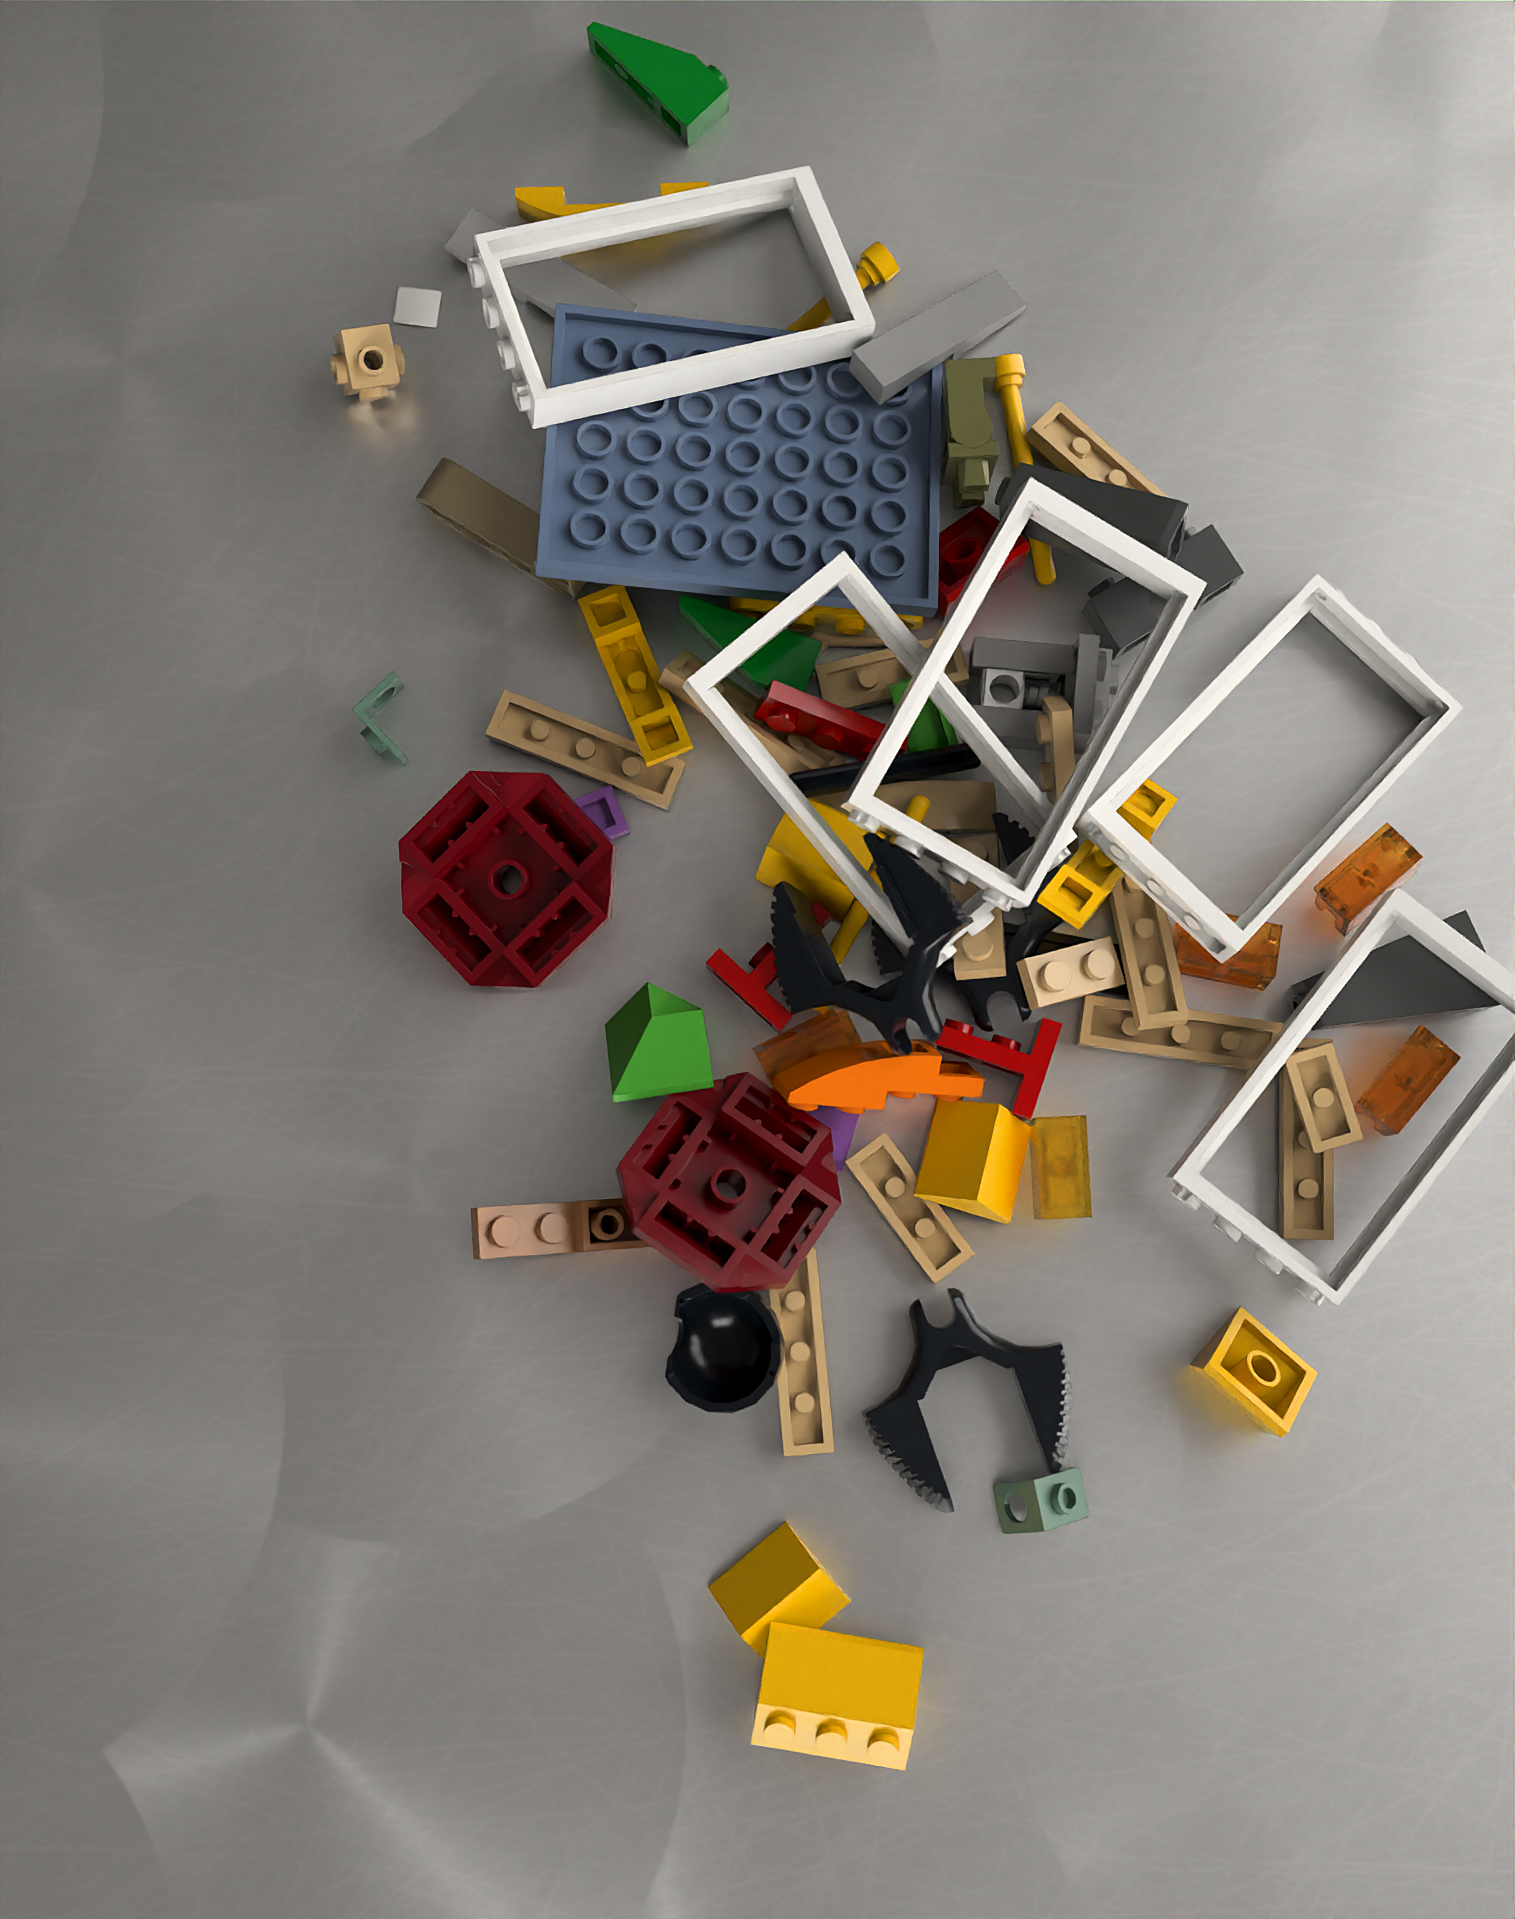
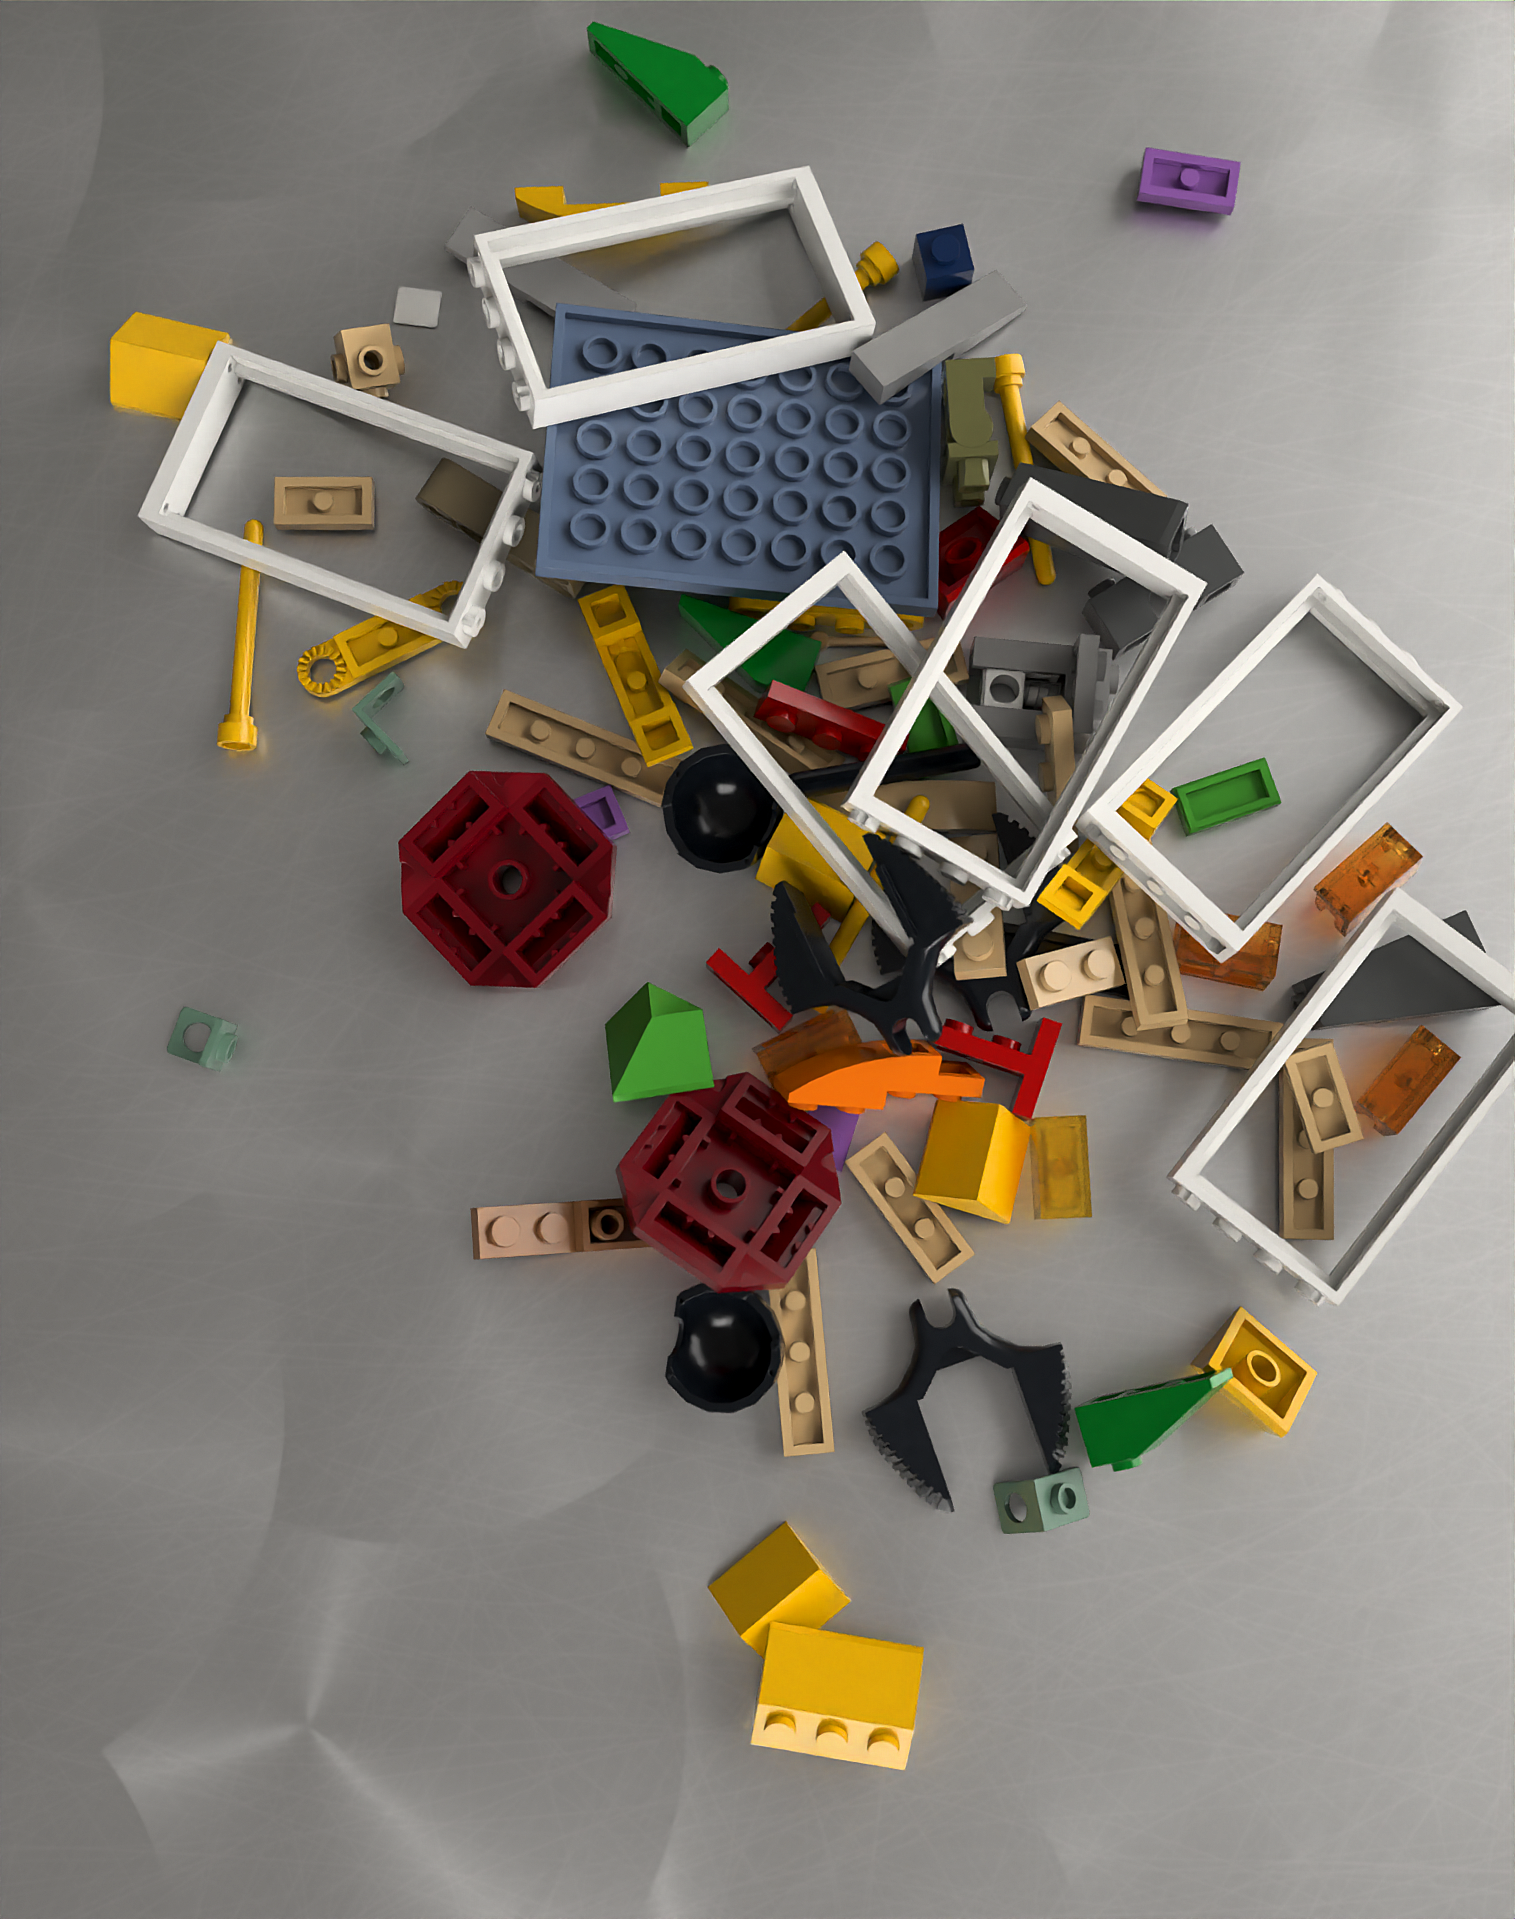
none -> yellow slope [110,311,230,421]
none -> white door [138,340,543,649]
none -> sand green bracket [167,1007,238,1072]
none -> yellow piece [217,519,264,751]
none -> tan plate [274,477,375,530]
none -> yellow plate [296,580,463,697]
none -> black cylinder [661,743,784,874]
none -> dark blue brick [912,224,975,302]
none -> green slope [1074,1367,1233,1472]
none -> medium lavender plate [1136,147,1241,215]
none -> bright green tile [1170,757,1282,837]

